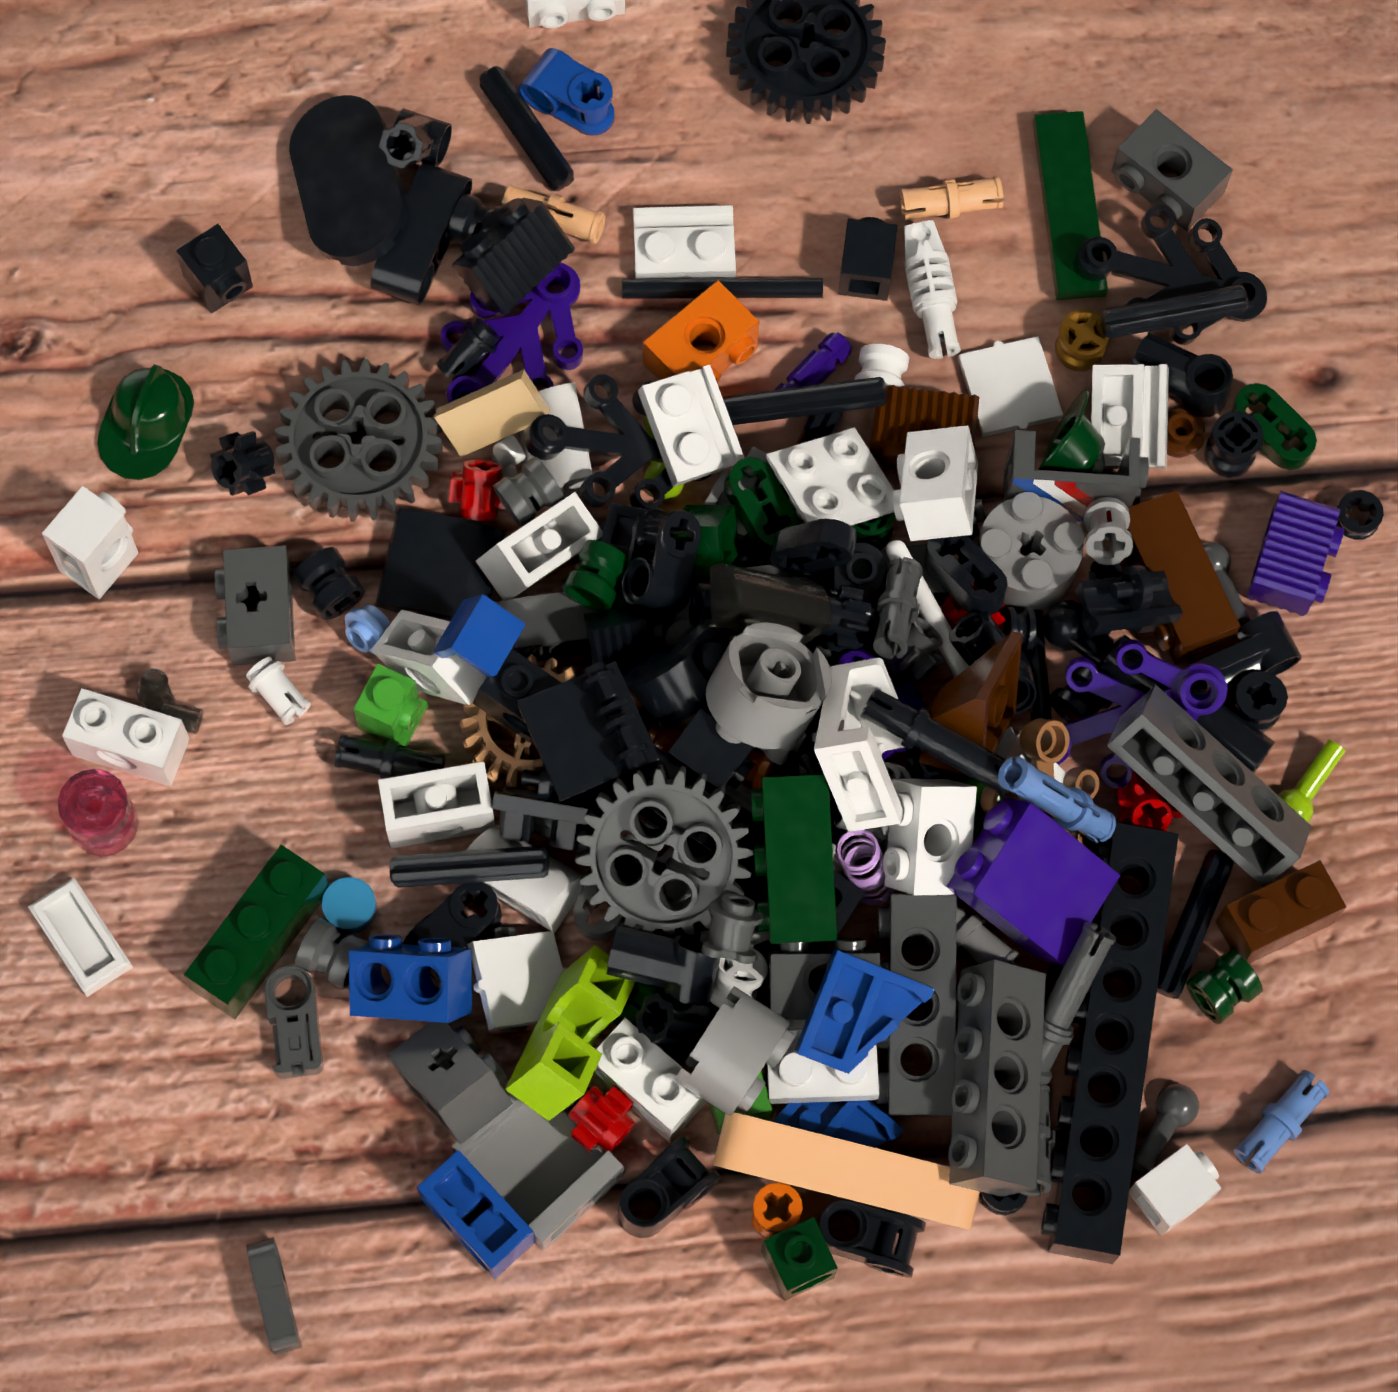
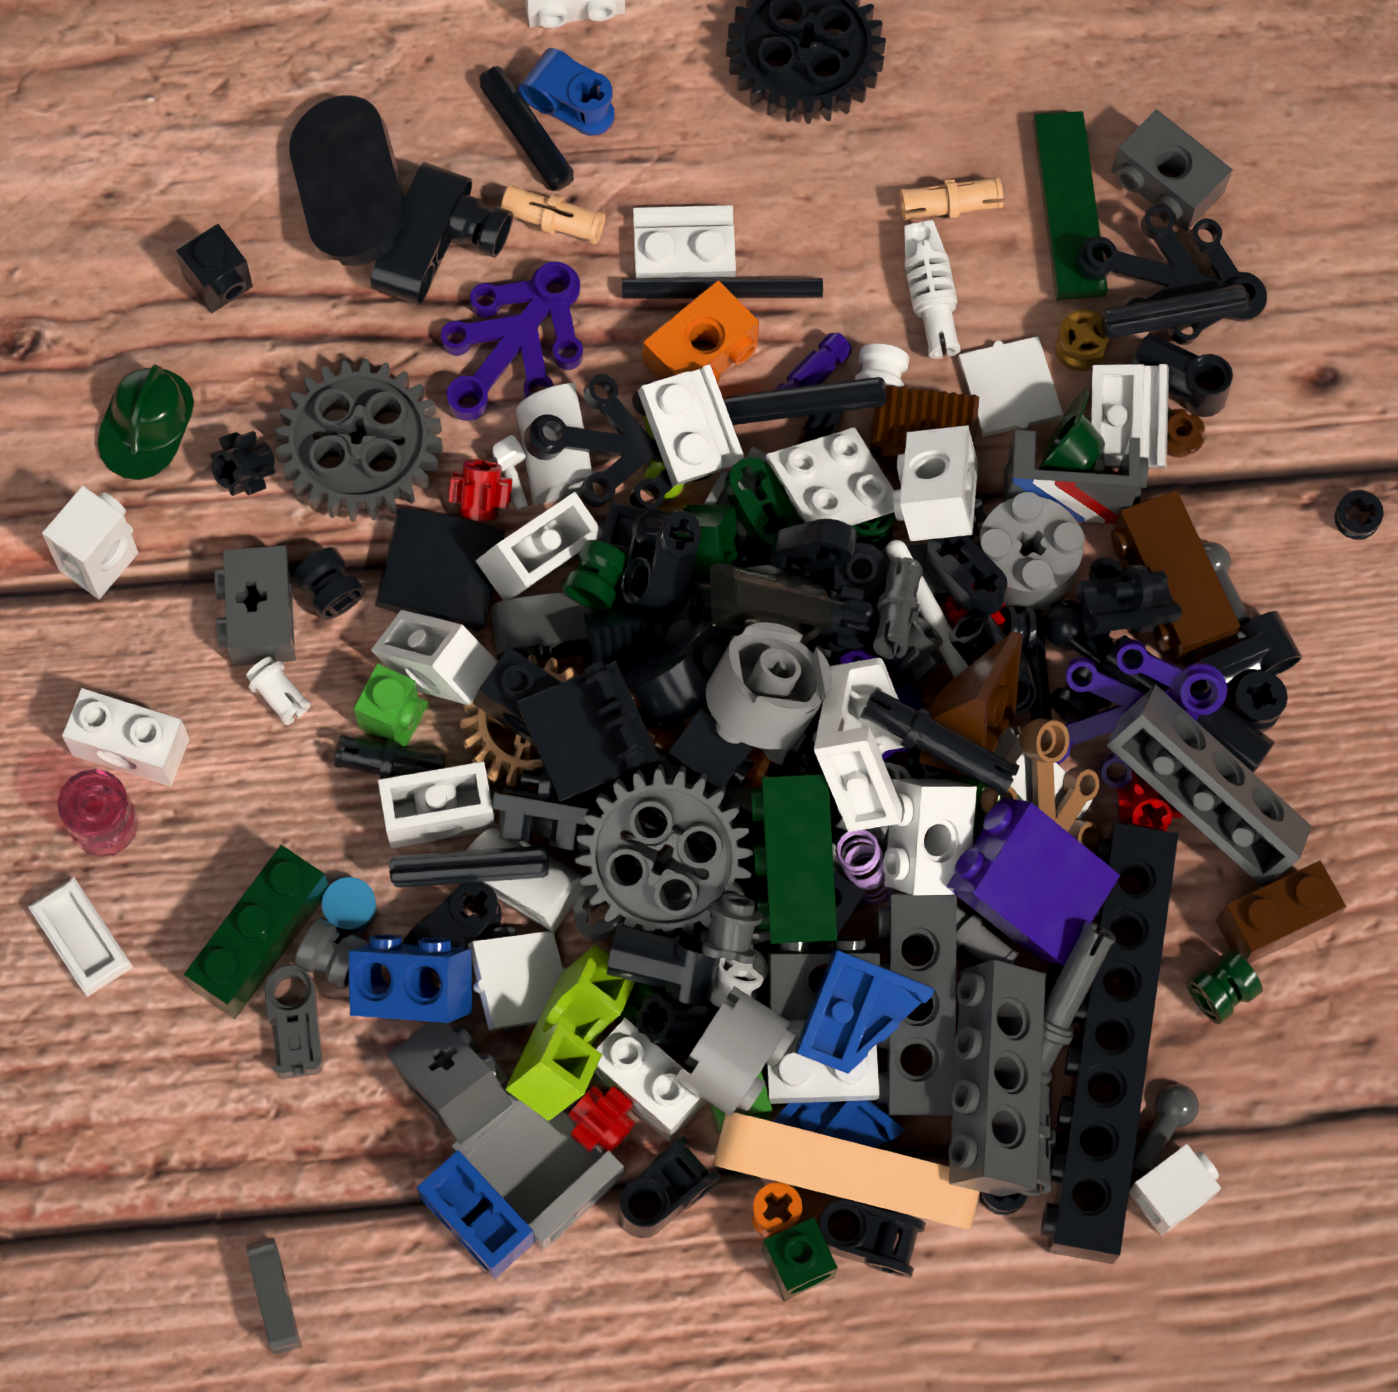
clear smoke arm [136,668,203,734] -> none
light blue plate [345,604,391,654] -> none
black piece [379,108,452,168] -> none
blue panel [433,594,526,677] -> none
tan tile [434,369,550,457] -> none
black pin [436,318,500,381] -> none
black brick [452,198,575,315] -> none
dark grey wheel [492,456,565,527] -> none
black brick [838,217,898,301] -> none
medium blue pin [998,756,1116,843] -> none
light grey bush [1083,497,1133,565] -> none
black axle [1157,849,1234,999] -> none
black wheel [1204,411,1263,478] -> none
dark green beam [1231,383,1317,470] -> none
medium blue pin [1233,1070,1330,1174] -> none
dark purple brick [1246,491,1345,616] -> none
lime bar [1277,739,1346,823] -> none

